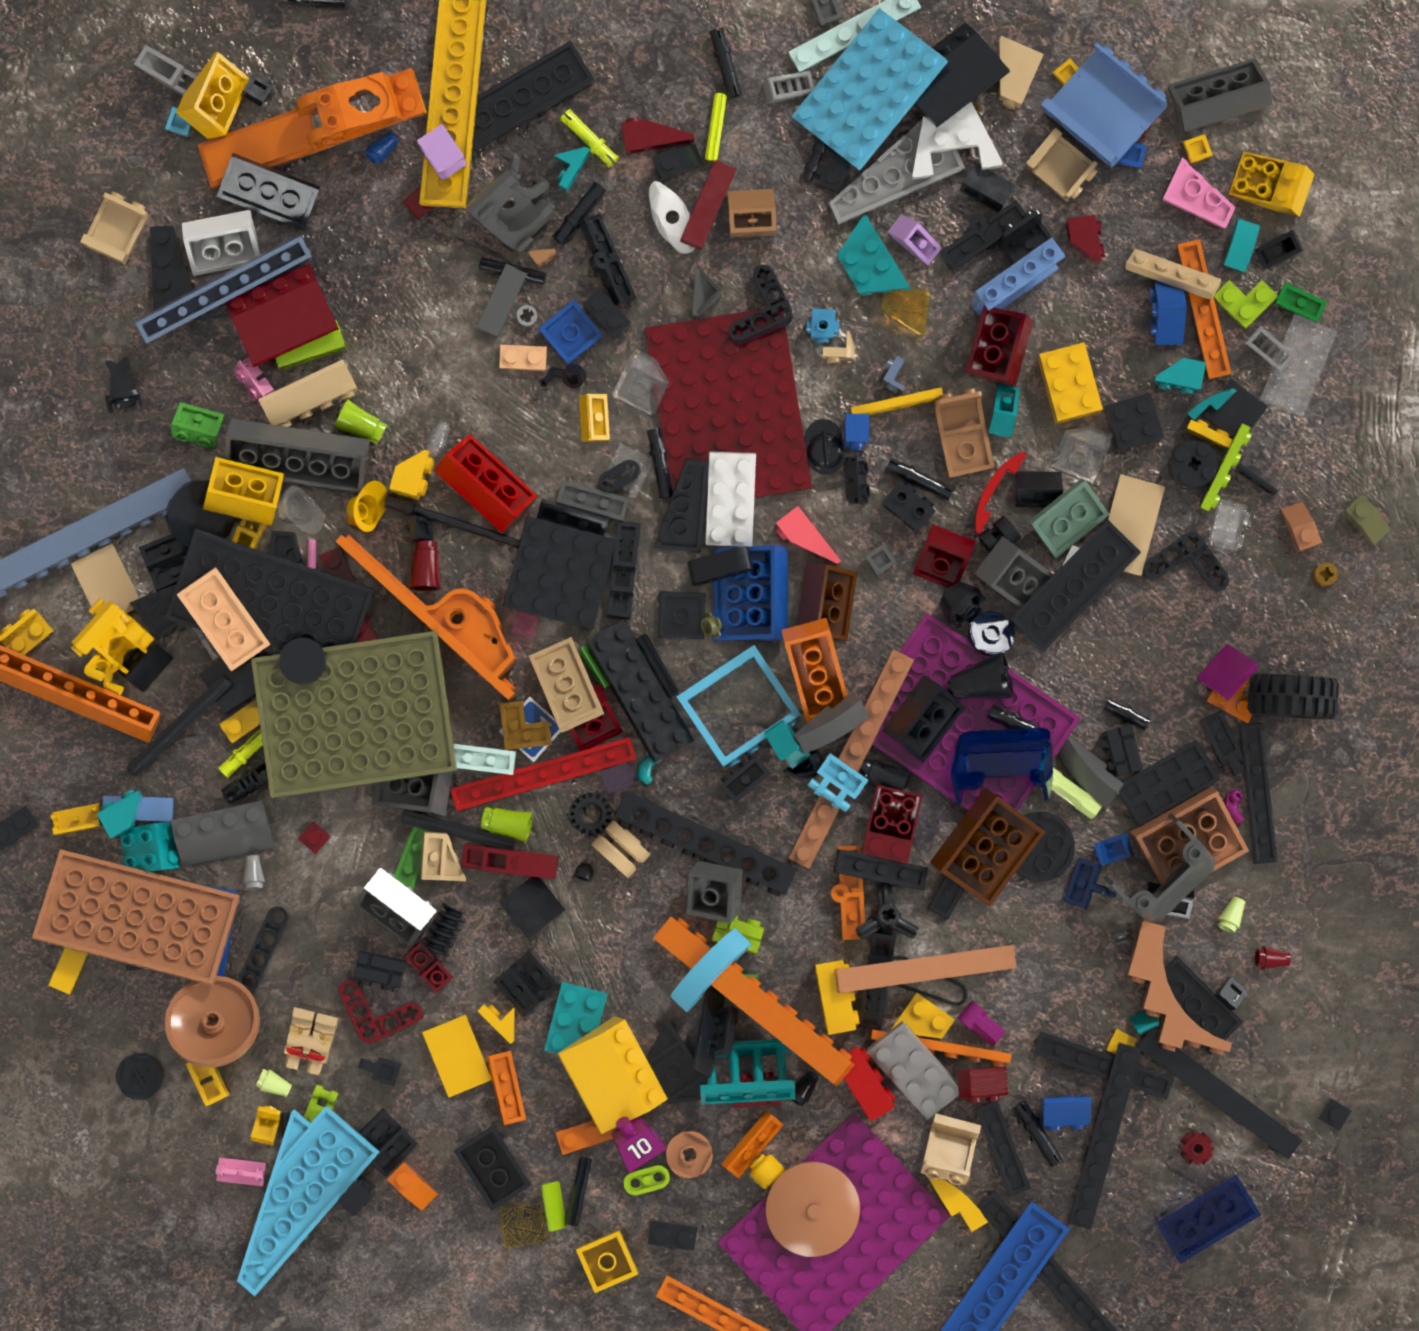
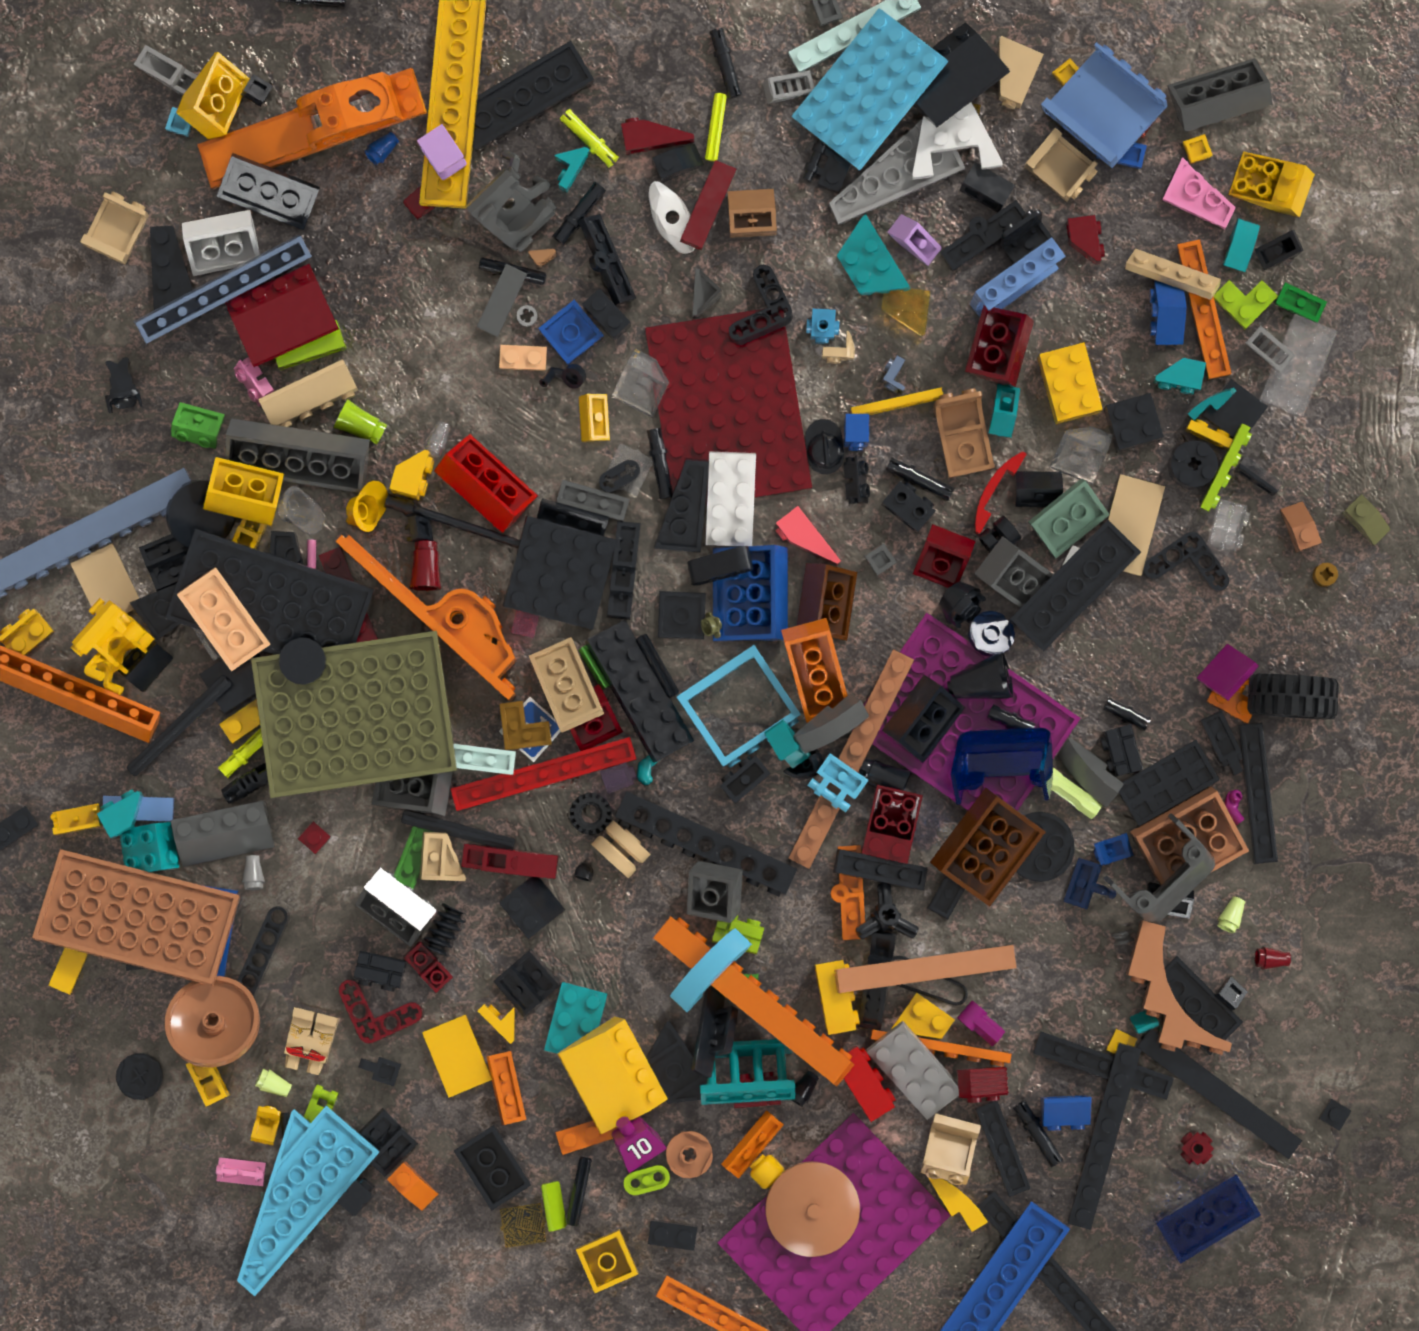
lime plant [481,807,533,844] -> none

